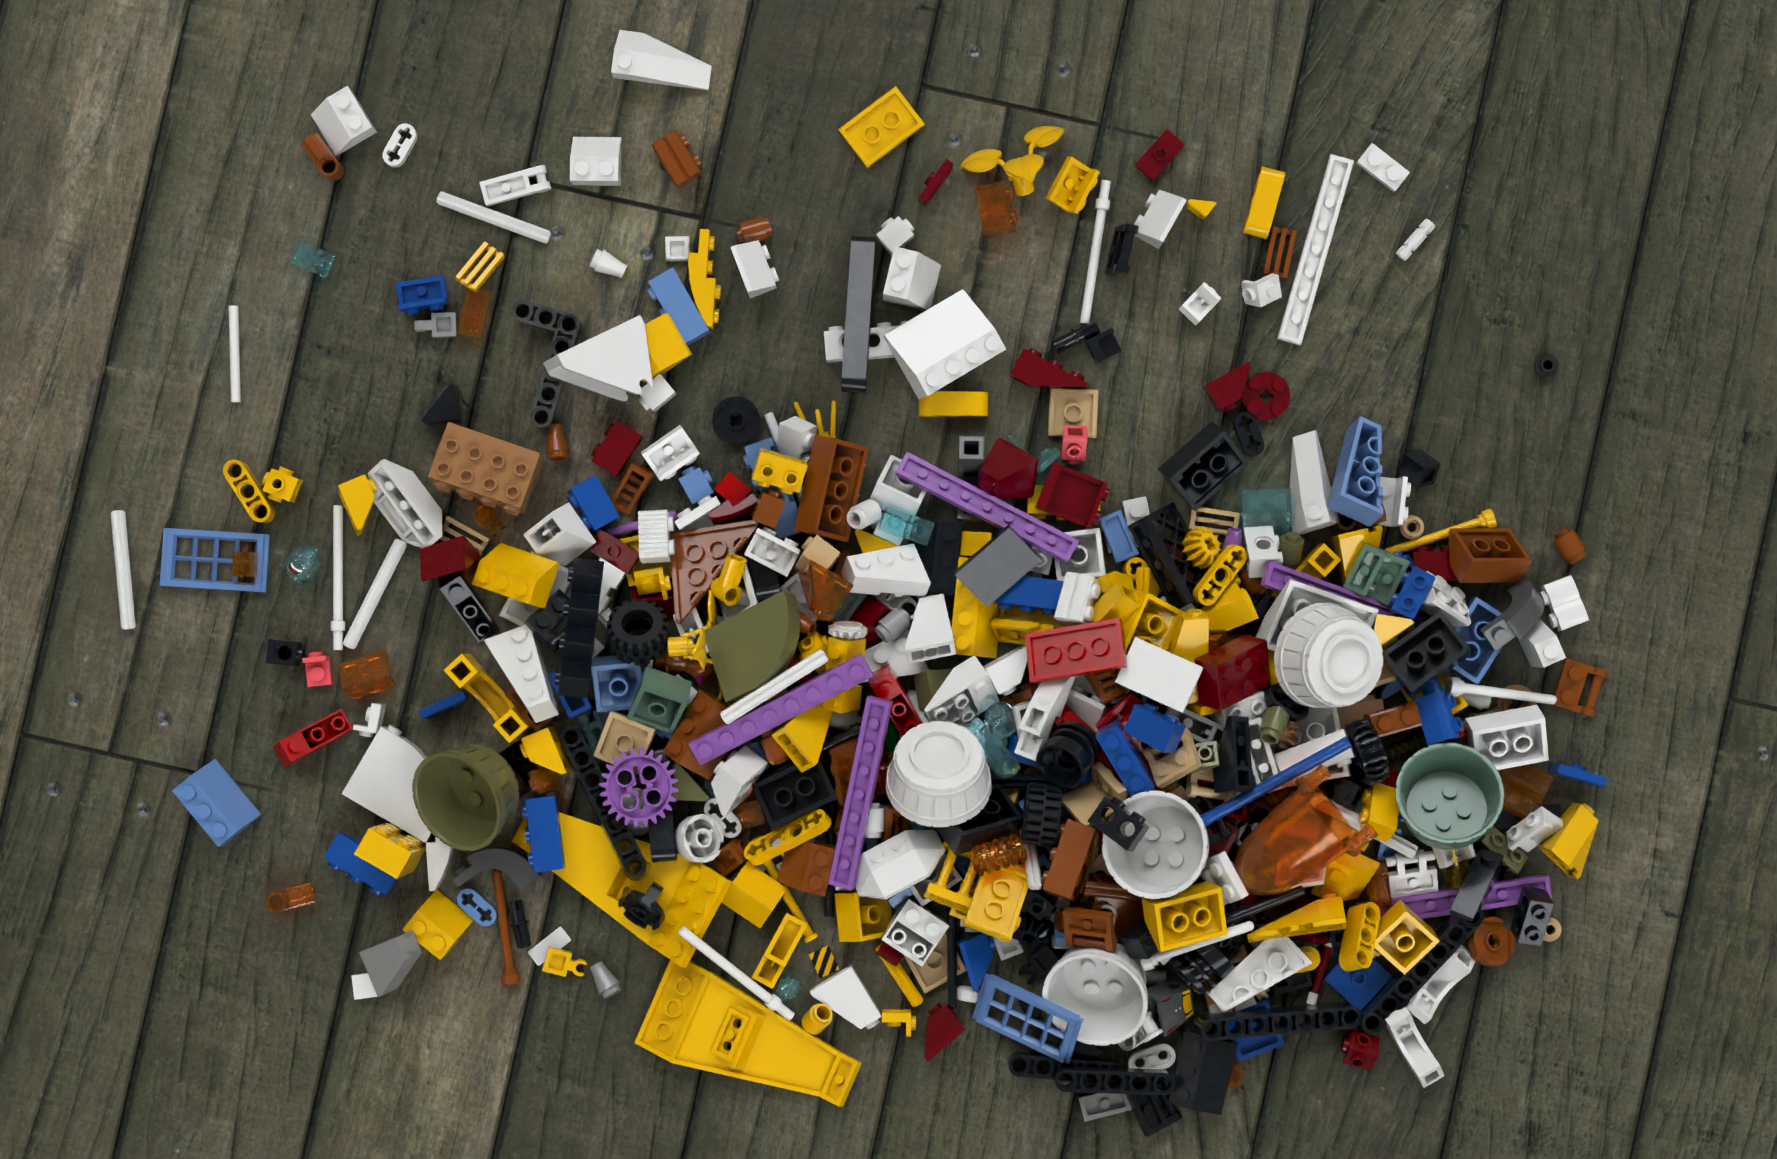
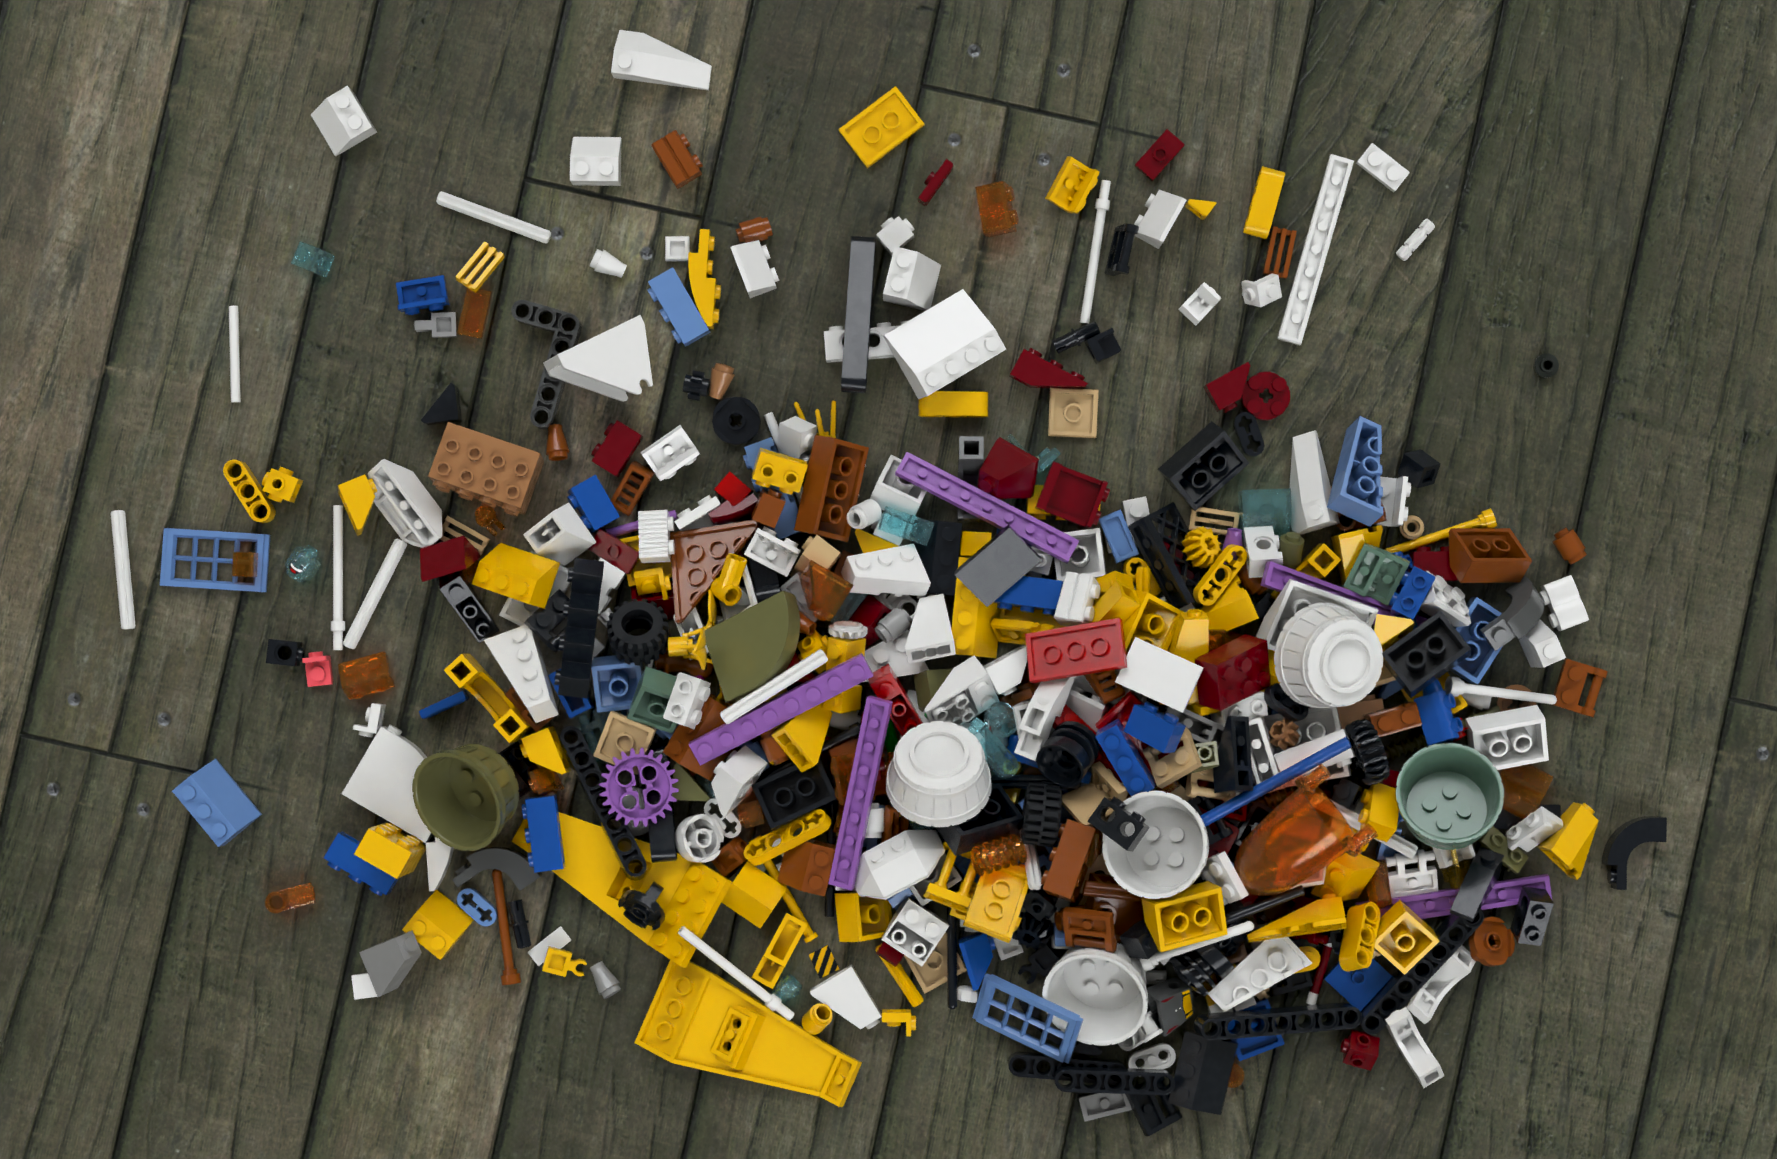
red slope [273,708,353,768] -> none
dark orange piece [301,133,344,181] -> none
white beam [383,123,418,168] -> none
white plate [479,165,552,207] -> none
white brick [638,374,677,412] -> none
yellow slope [642,313,692,382] -> none
medium blue brick [679,466,715,505] -> none
dark red slope [924,1001,965,1061] -> none
yellow plant [960,126,1064,196] -> none
coral brick [1061,425,1088,465] -> none
olive brick [1259,706,1289,744] -> none
tan plate [1543,917,1561,942] -> none
blue plate [1547,762,1607,787] -> none
none -> white bracket [663,672,711,729]
none -> black gear [683,370,710,401]
none -> medium nougat cone [708,363,735,400]
none -> black arch [1602,816,1667,890]

